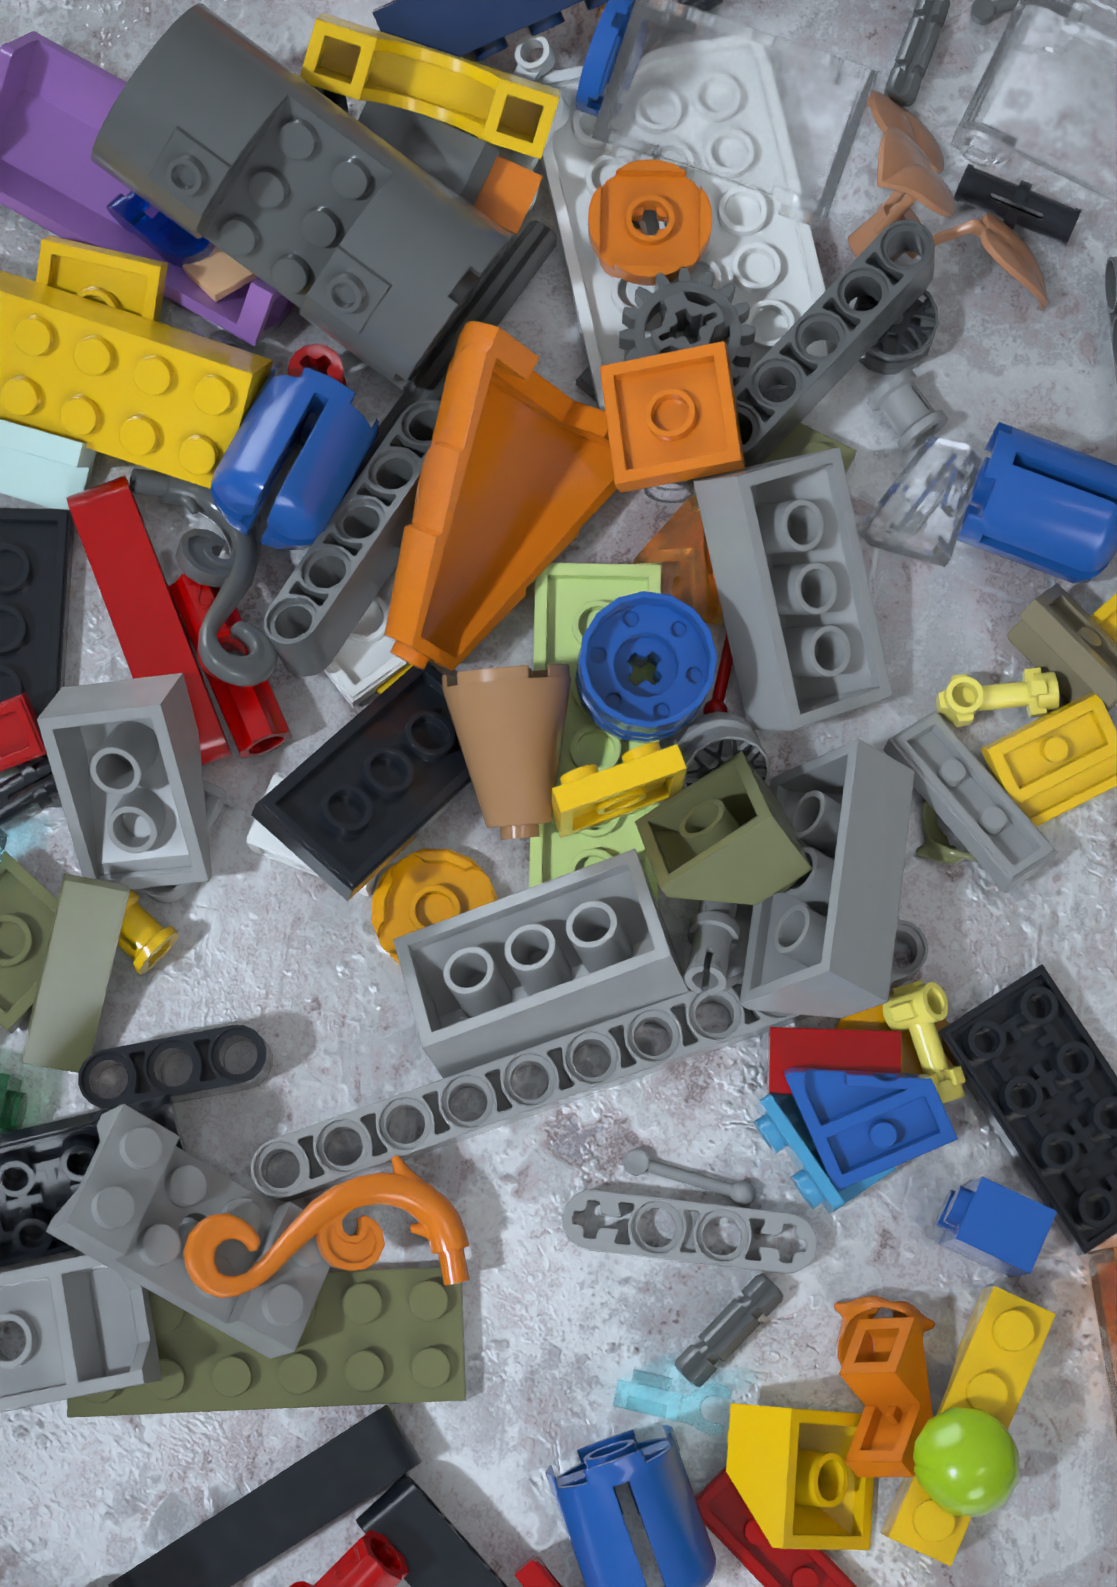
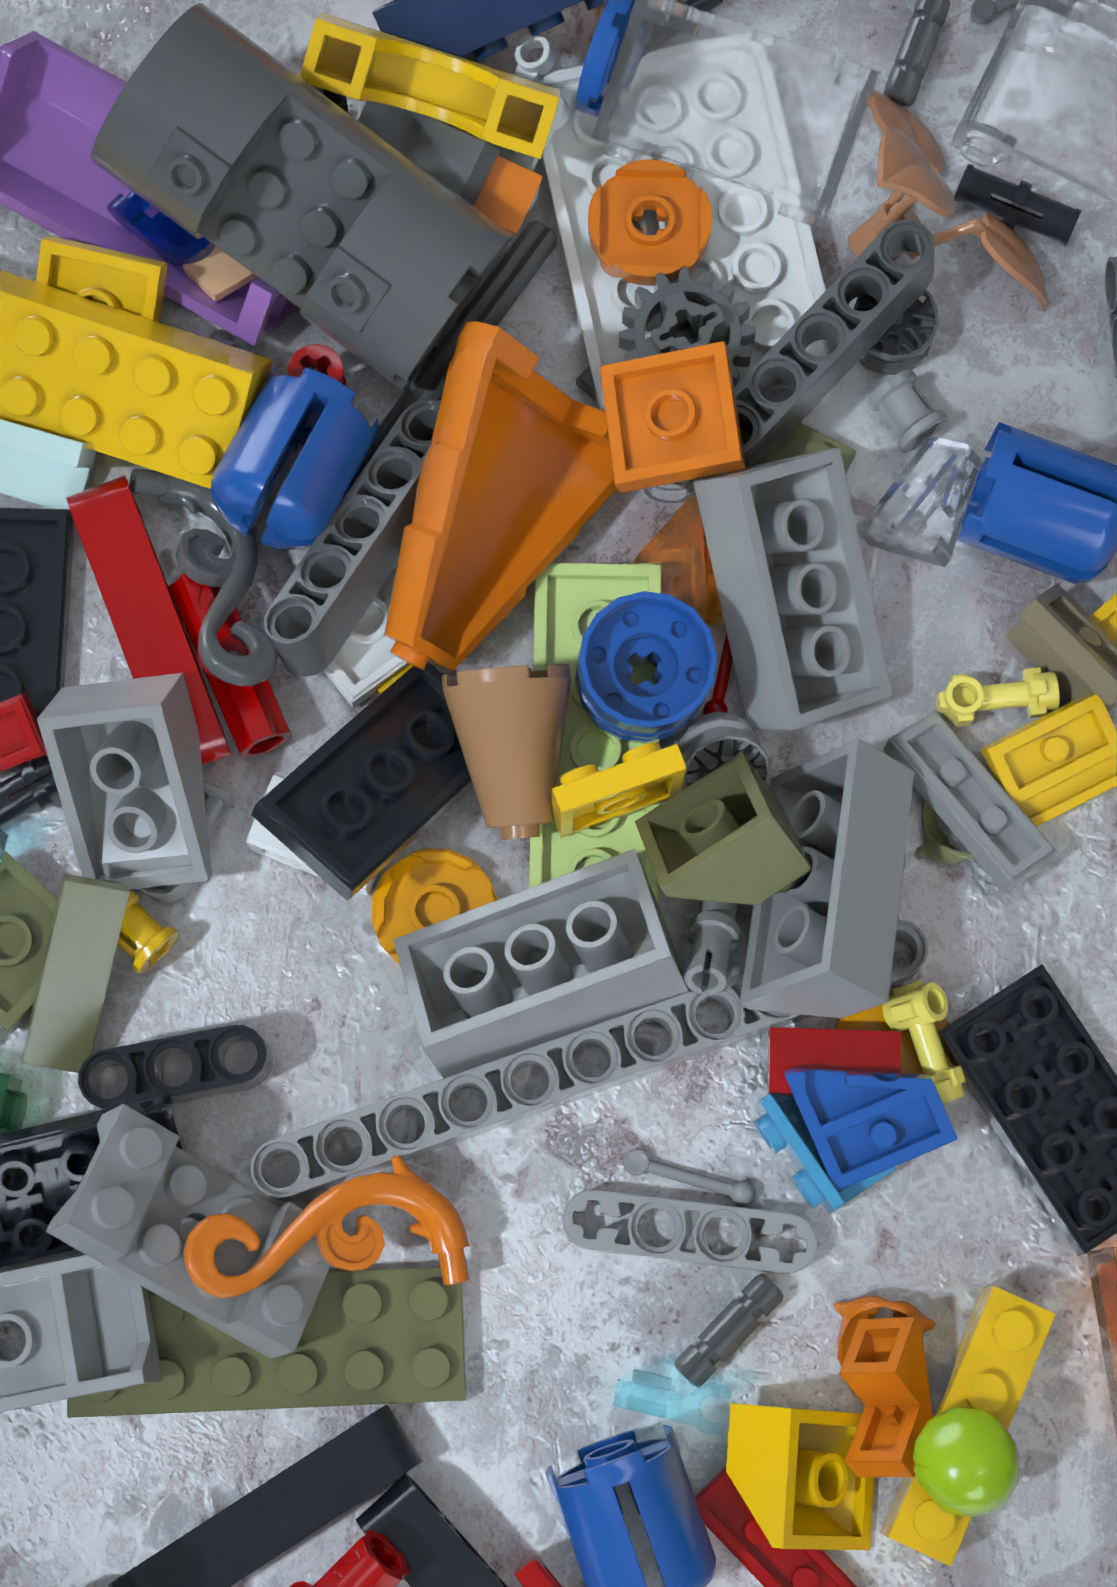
blue brick [935,1176,1057,1278] -> none

